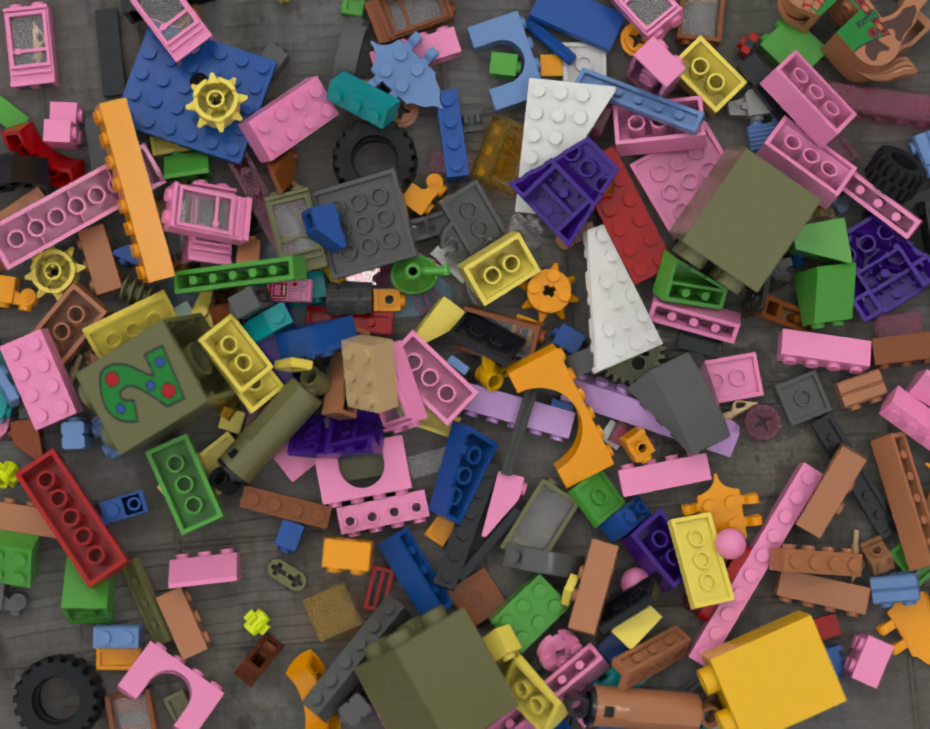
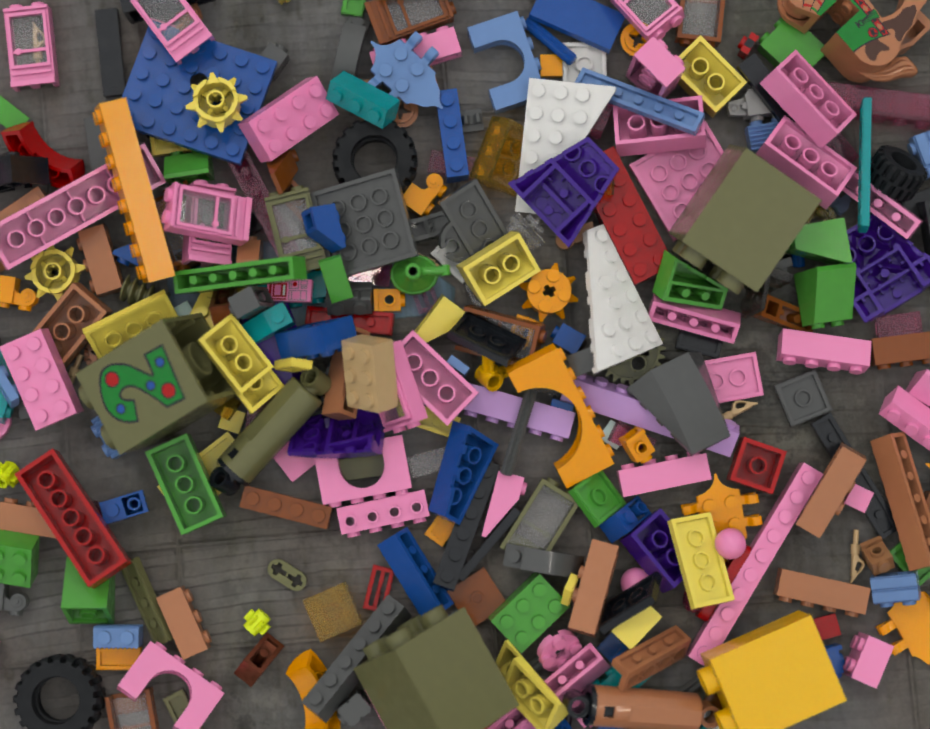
copper slope [8,419,47,460] -> none
bright pink brick [43,101,85,151] -> none
medium blue brick [61,417,94,450] -> none
bright pink slope [168,548,242,588] -> none
blue brick [274,518,306,554] -> none
light orange brick [322,536,376,575] -> none
light yellow slope [482,624,522,663] -> none
bright green brick [489,51,521,81] -> none
clear pink gear [744,404,781,440] -> none
nougat brick [769,543,863,577] -> none
nougat brick [833,369,887,412] -> none
none -> bright green tile [318,254,353,303]
none -> red brick [726,437,787,494]
none -> bright pink tile [844,484,874,513]
none -> teal tile [857,97,872,233]

